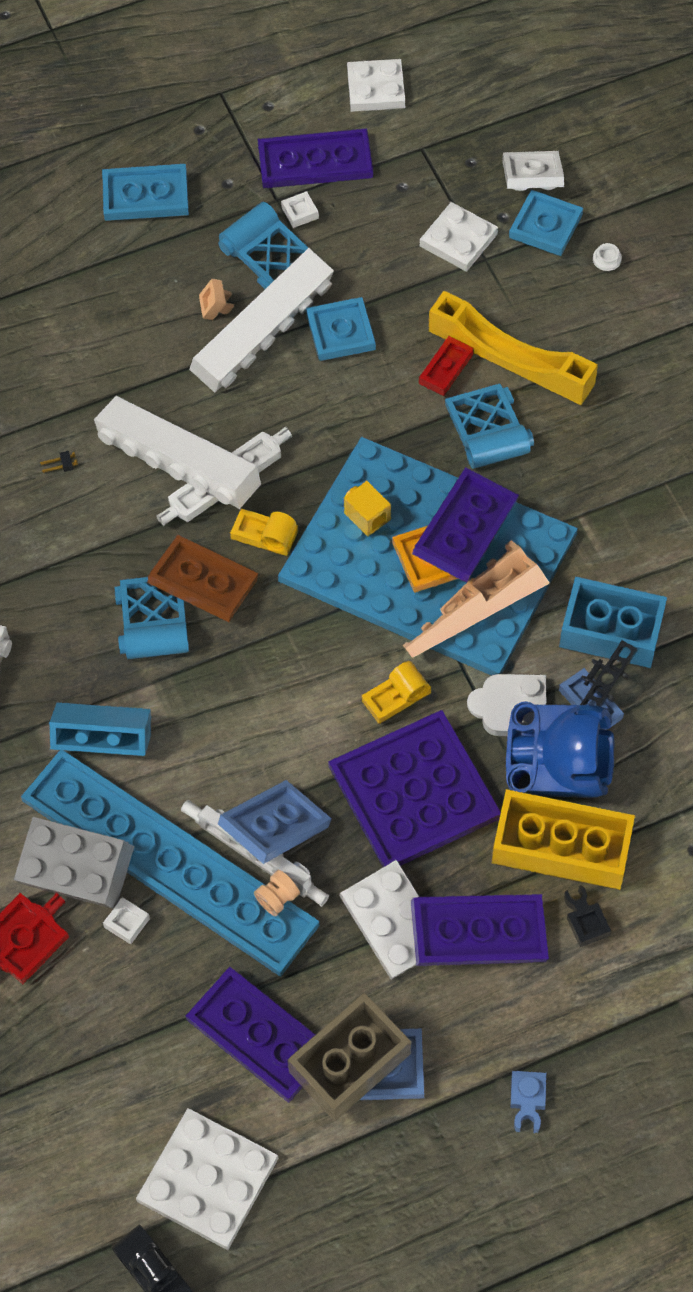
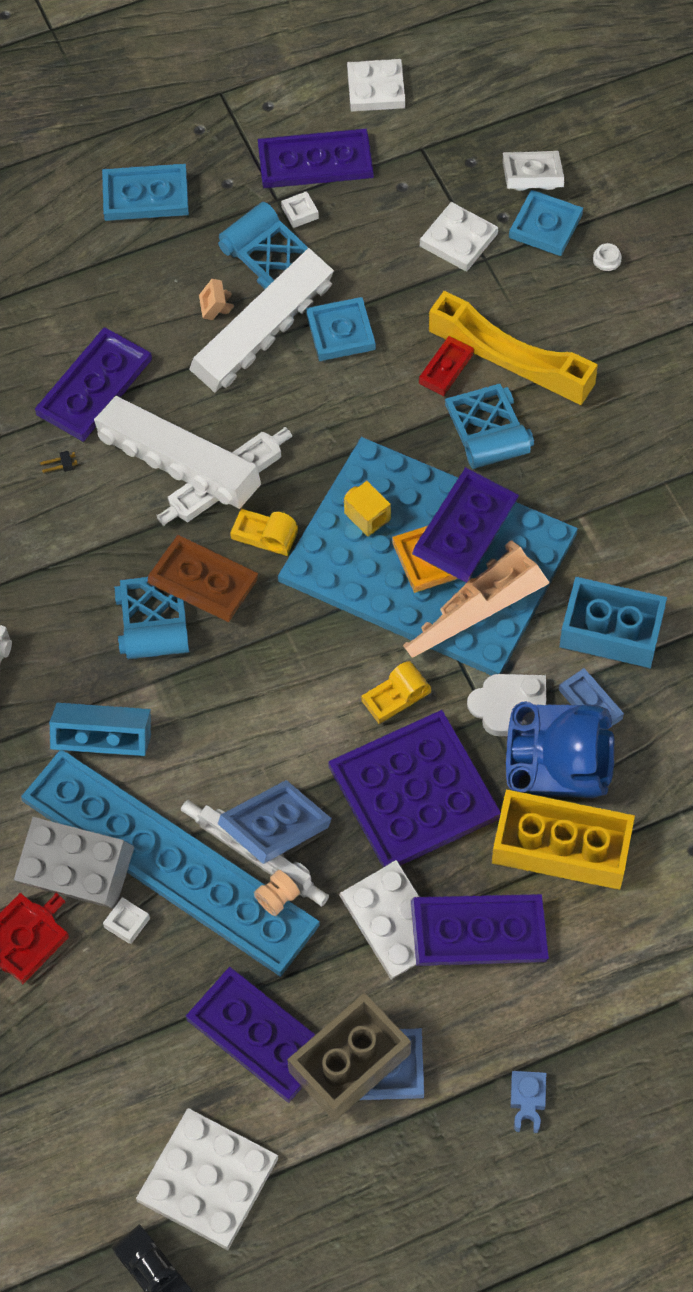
black plate [564,885,611,947] -> none
black piece [580,640,637,706] -> none
none -> dark purple plate [35,327,152,442]

